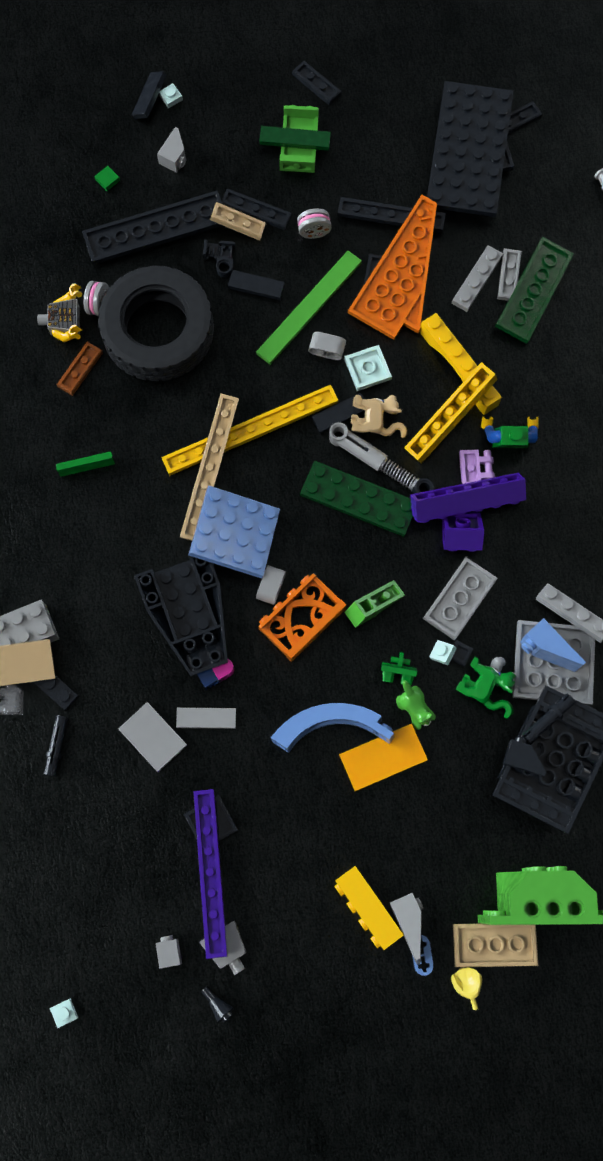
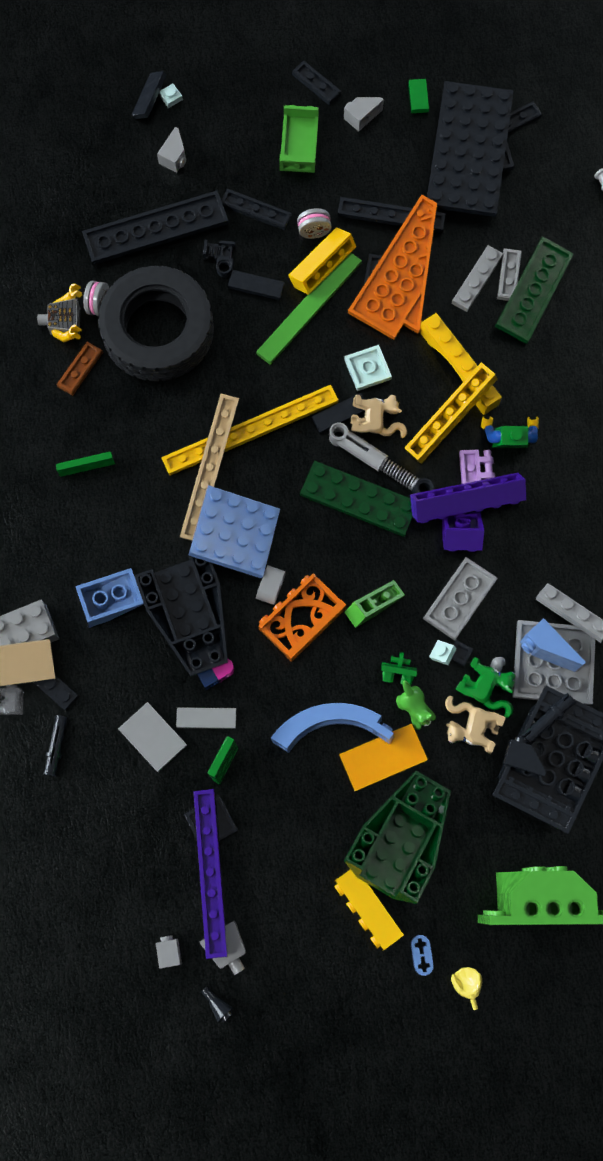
light aqua plate [50,998,78,1028] -> none
green tile [94,166,120,191] -> none
tan tile [210,202,266,241] -> none
dark green tile [259,126,331,151] -> none
light grey beam [308,332,346,360] -> none
light grey slope [390,893,423,965] -> none
tan tile [453,924,538,967] -> none
none -> medium blue slope [75,568,144,628]
none -> green tile [208,736,238,784]
none -> yellow brick [288,227,356,295]
none -> light grey slope [344,97,384,131]
none -> dark green wedge [344,771,451,904]
none -> green tile [408,79,429,113]
none -> tan animal [445,696,506,753]

